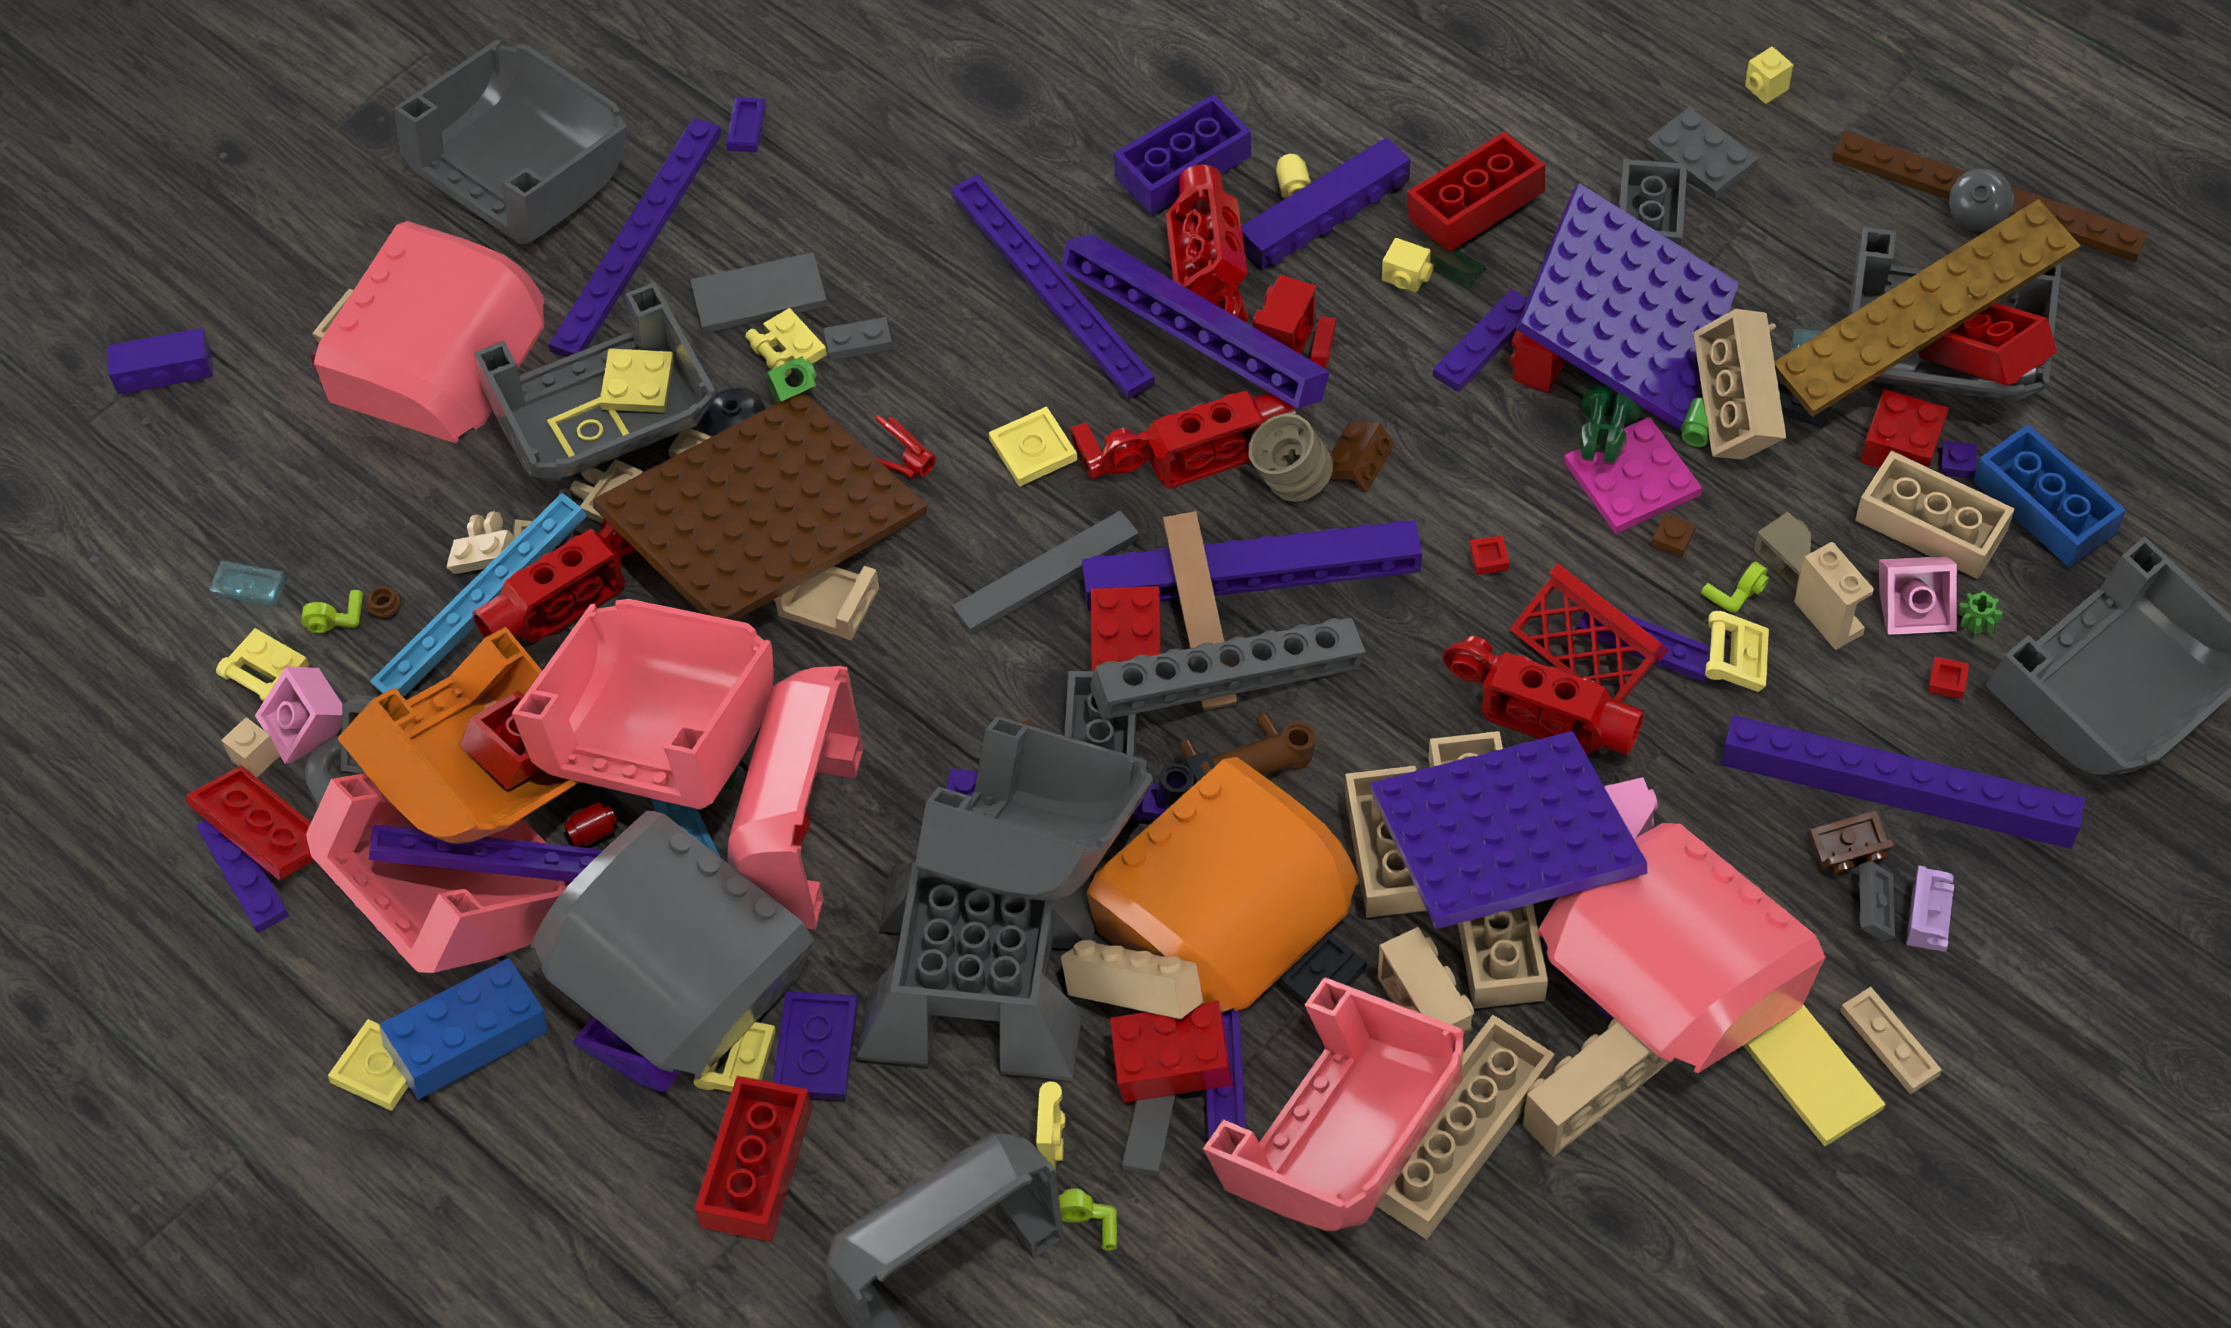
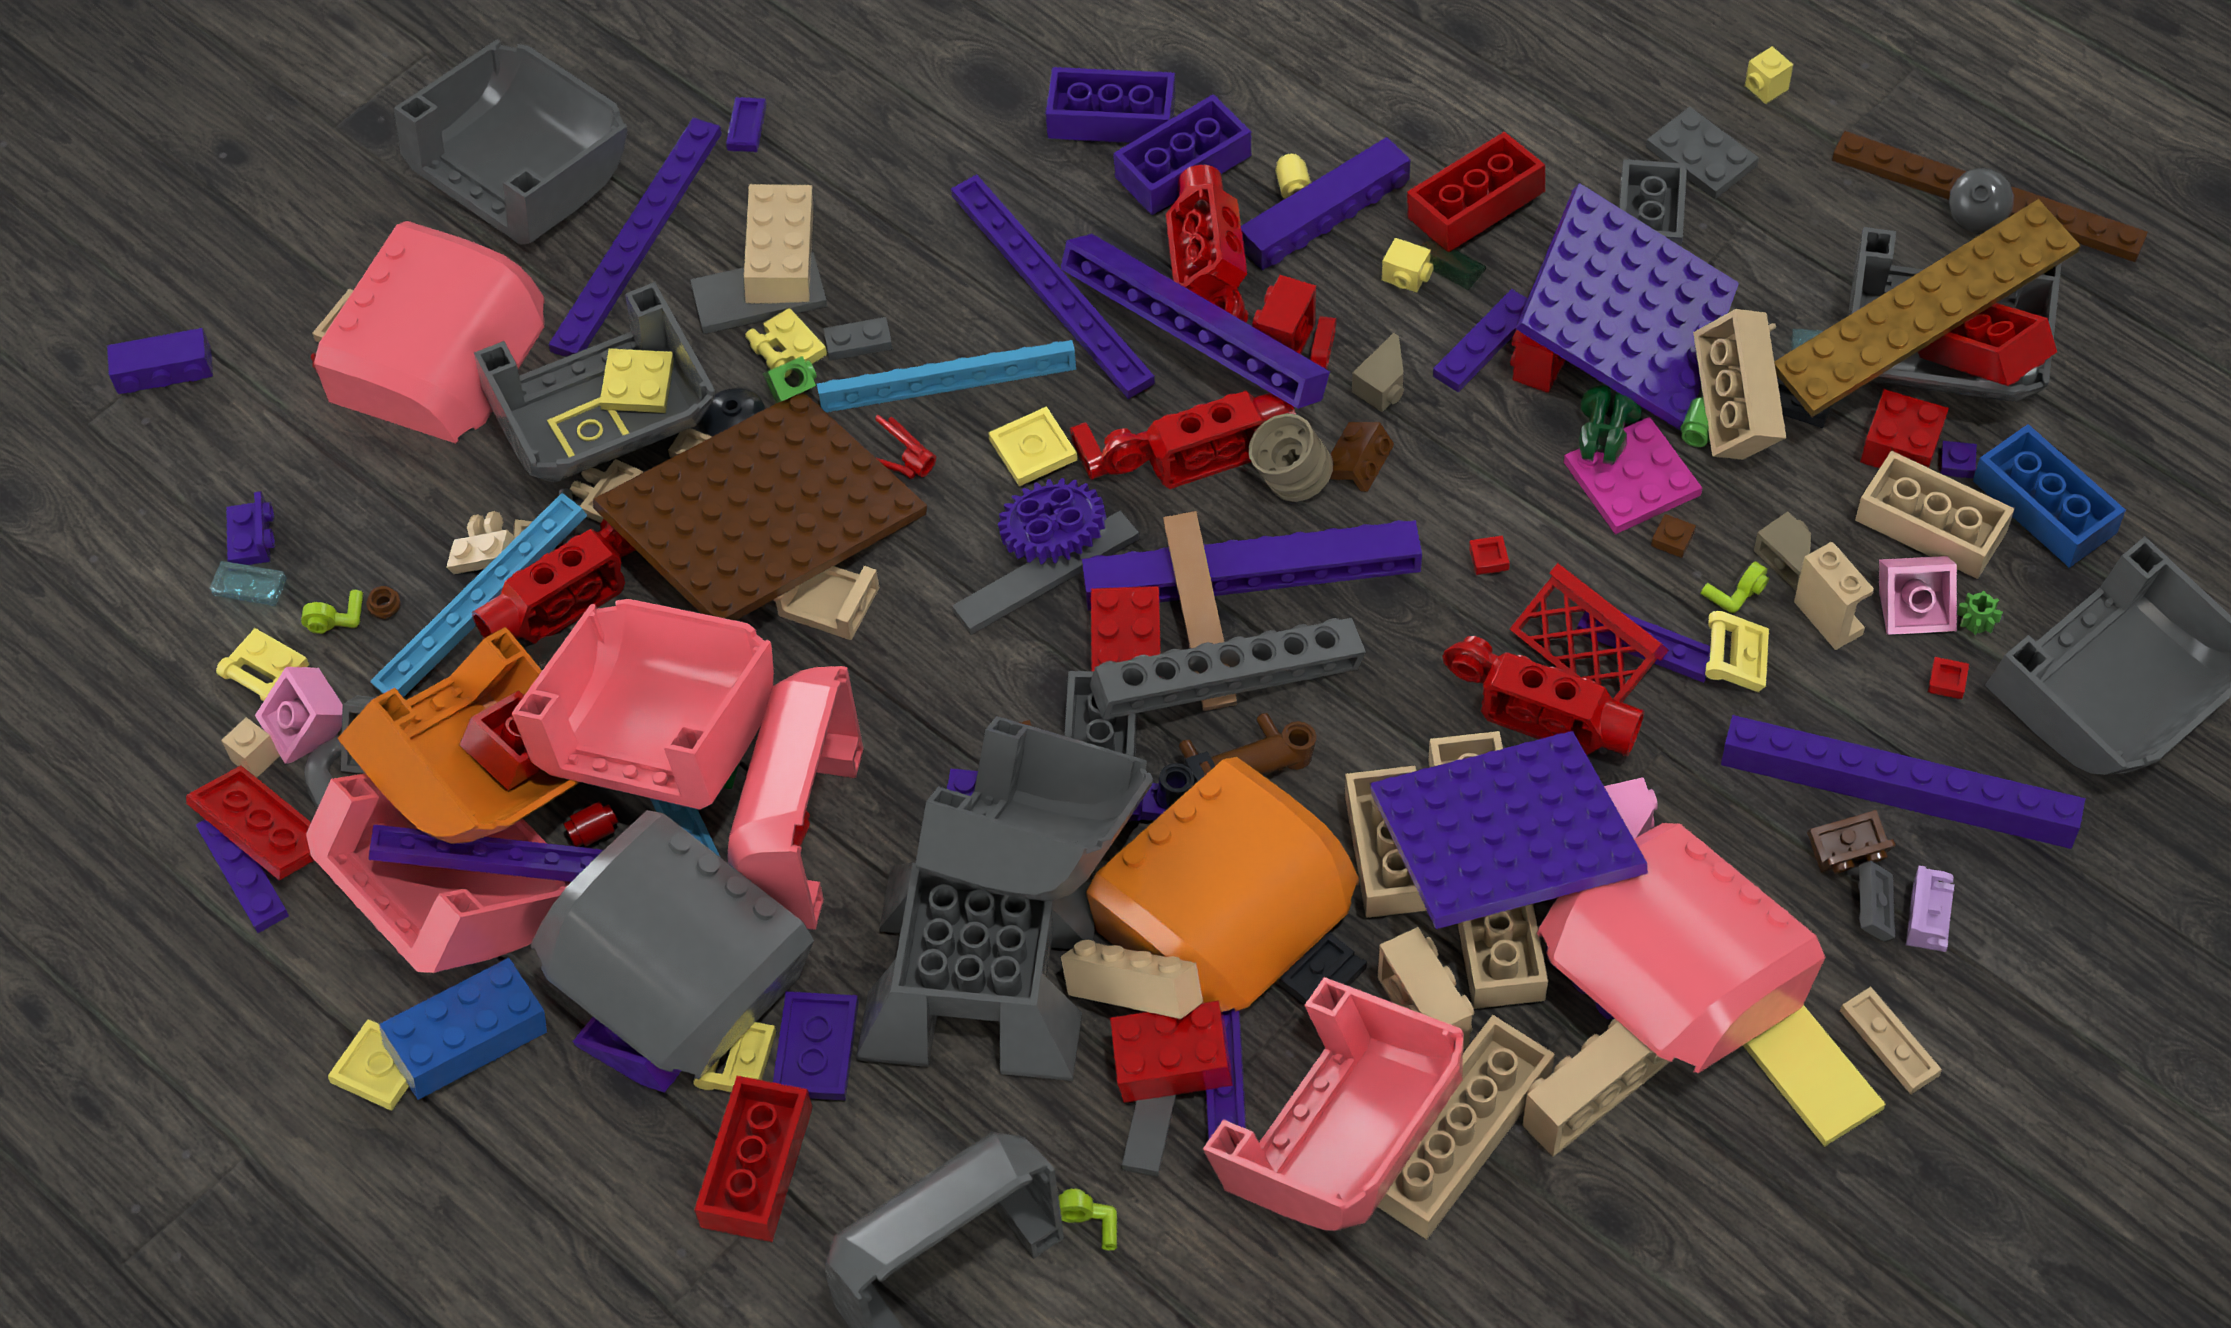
light yellow plate [1036,1082,1066,1174] -> none
none -> dark purple bracket [226,491,275,568]
none -> tan brick [744,184,813,303]
none -> dark azure plate [817,340,1076,412]
none -> dark purple gear [998,478,1107,564]
none -> dark purple brick [1046,67,1176,142]
none -> dark tan slope [1352,333,1404,412]

